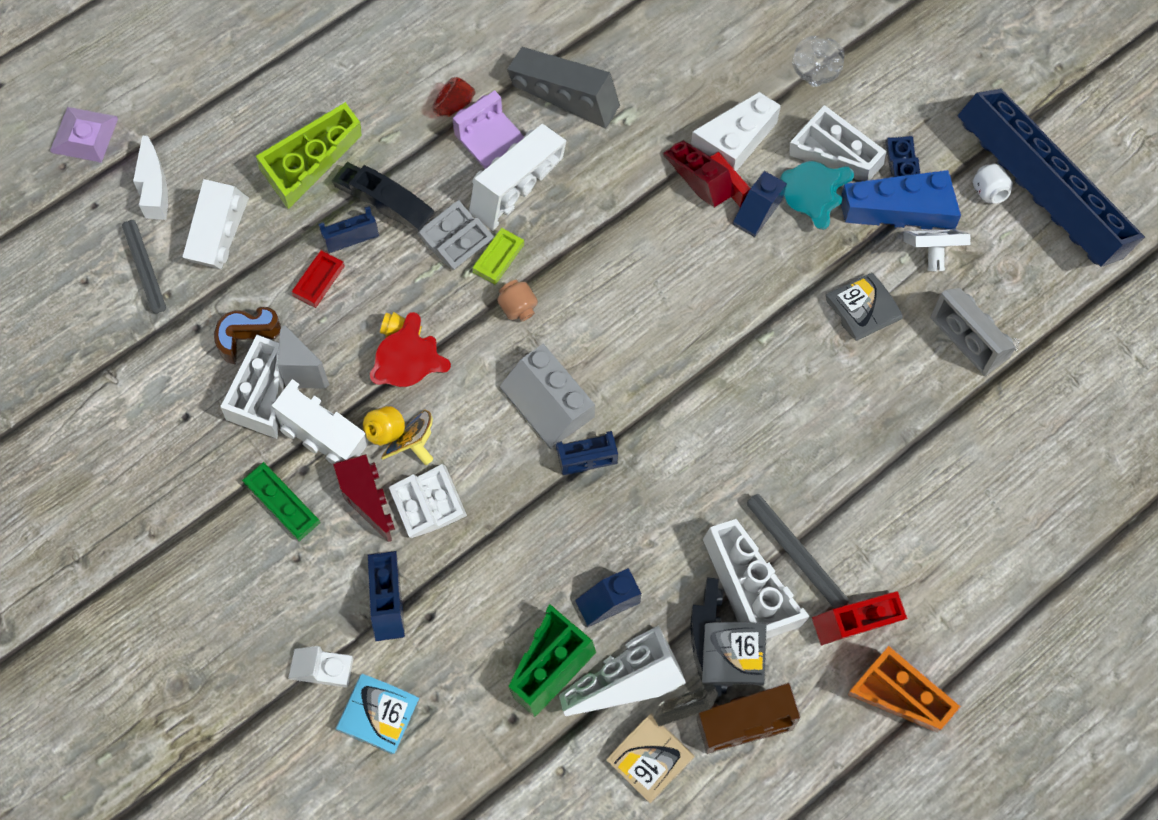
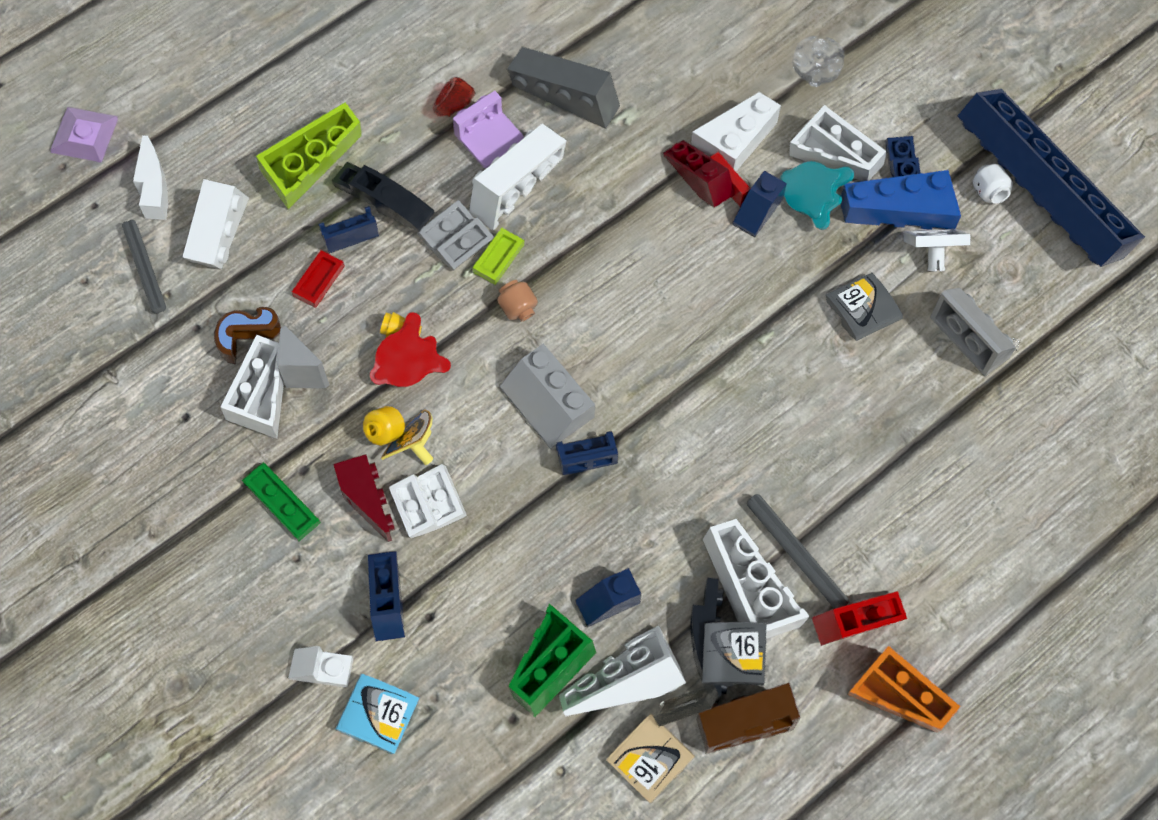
white wedge [272,379,369,465] -> none

